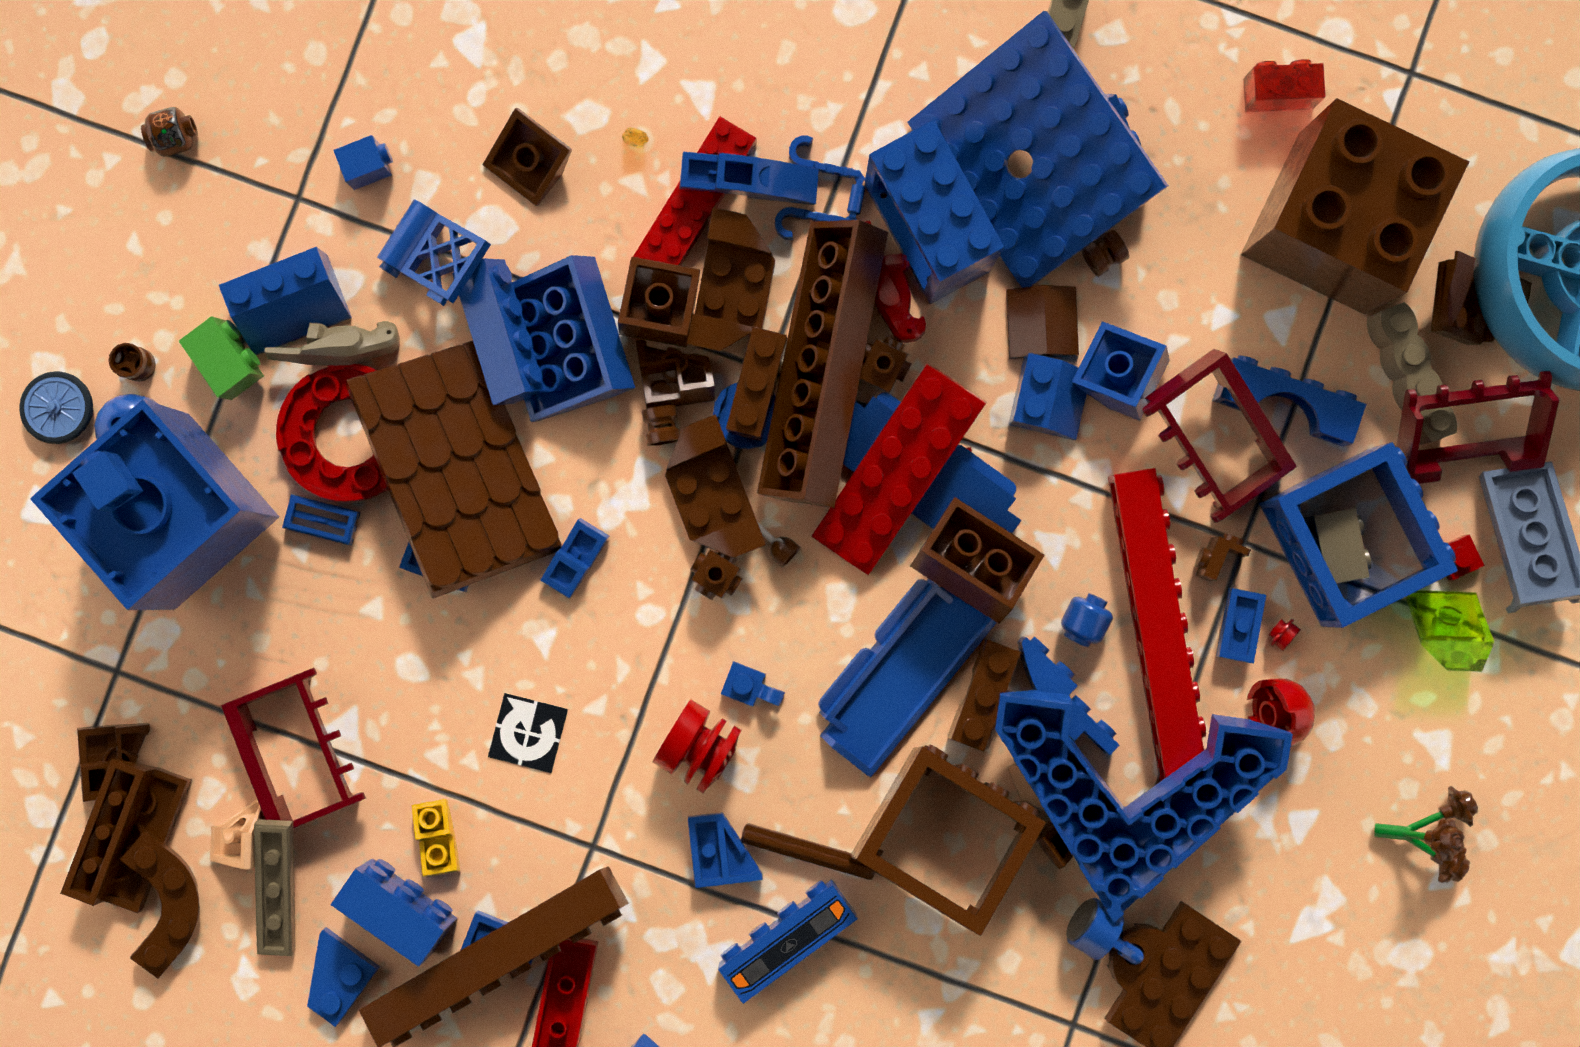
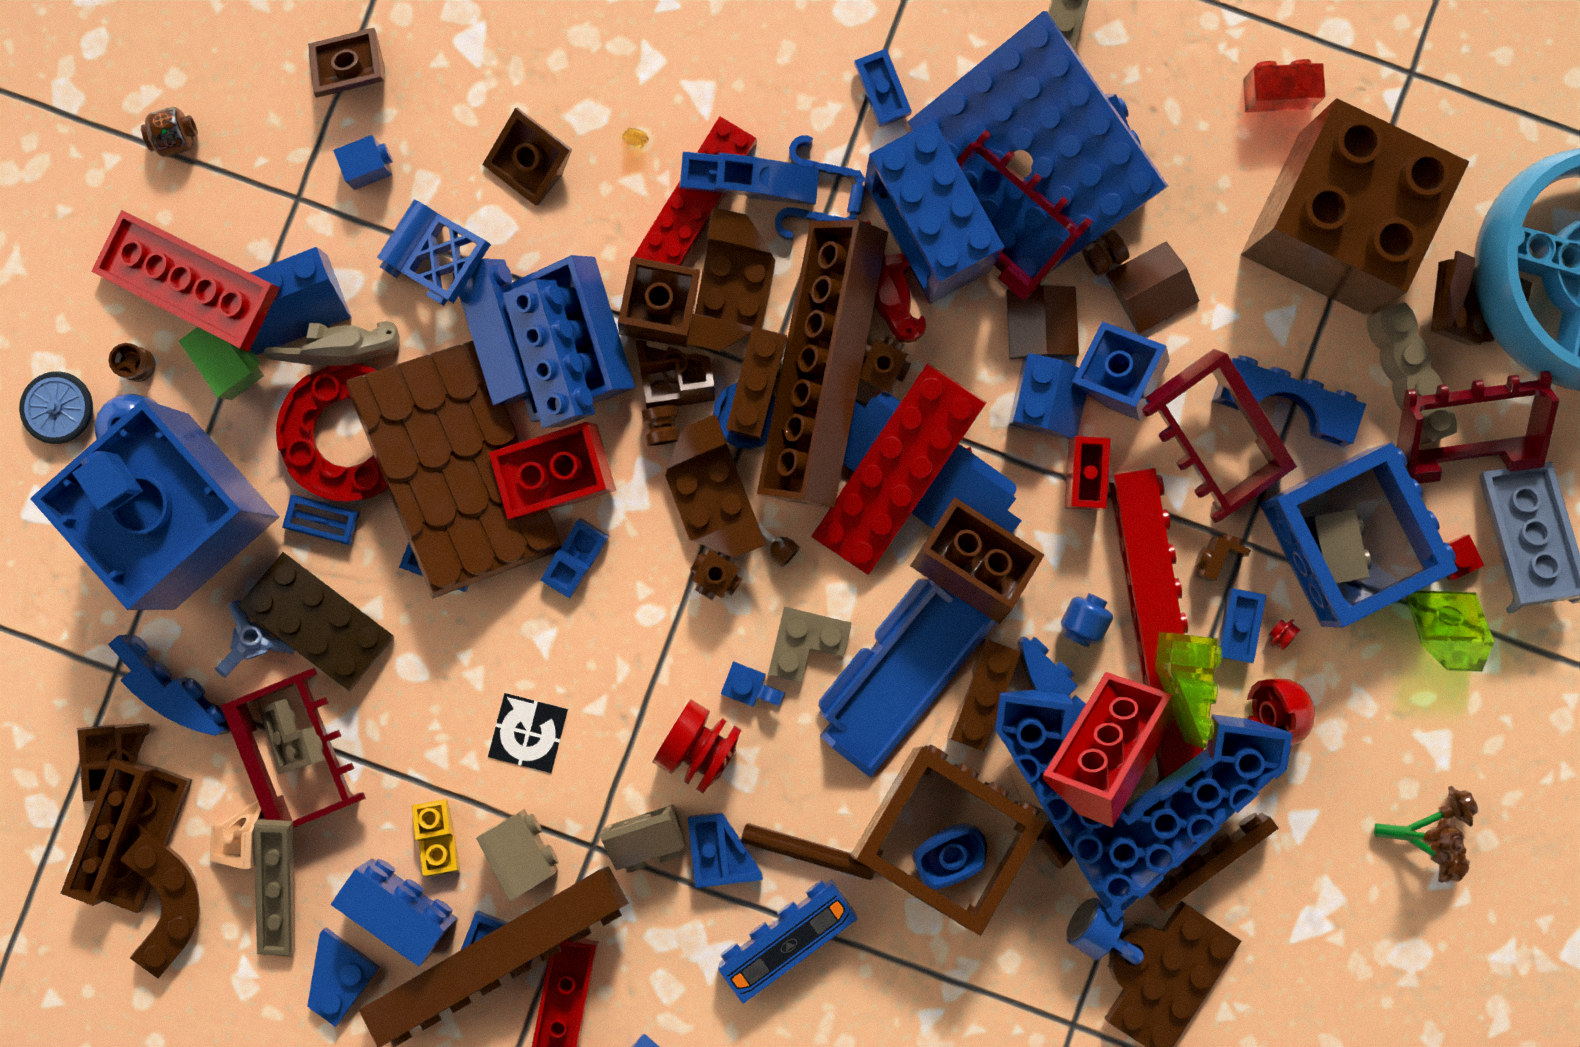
none -> red plate [91,210,280,352]
none -> blue slope [108,634,230,736]
none -> medium blue piece [215,600,295,678]
none -> dark brown plate [237,552,394,692]
none -> dark tan plate [259,699,324,774]
none -> reddish brown slope [308,27,385,98]
none -> dark tan slope [476,809,559,902]
none -> red slope [488,421,616,520]
none -> blue brick [503,279,595,428]
none -> dark tan slope [600,804,686,873]
none -> dark tan plate [768,606,852,682]
none -> blue plate [854,48,912,127]
none -> blue piece [912,823,987,889]
none -> dark red hinge [957,130,1093,301]
none -> red slope [1043,672,1173,827]
none -> red brick [1065,436,1111,511]
none -> reddish brown slope [1105,241,1200,334]
none -> reddish brown plate [1149,813,1279,912]
none -> clear neon green slope [1155,632,1222,748]

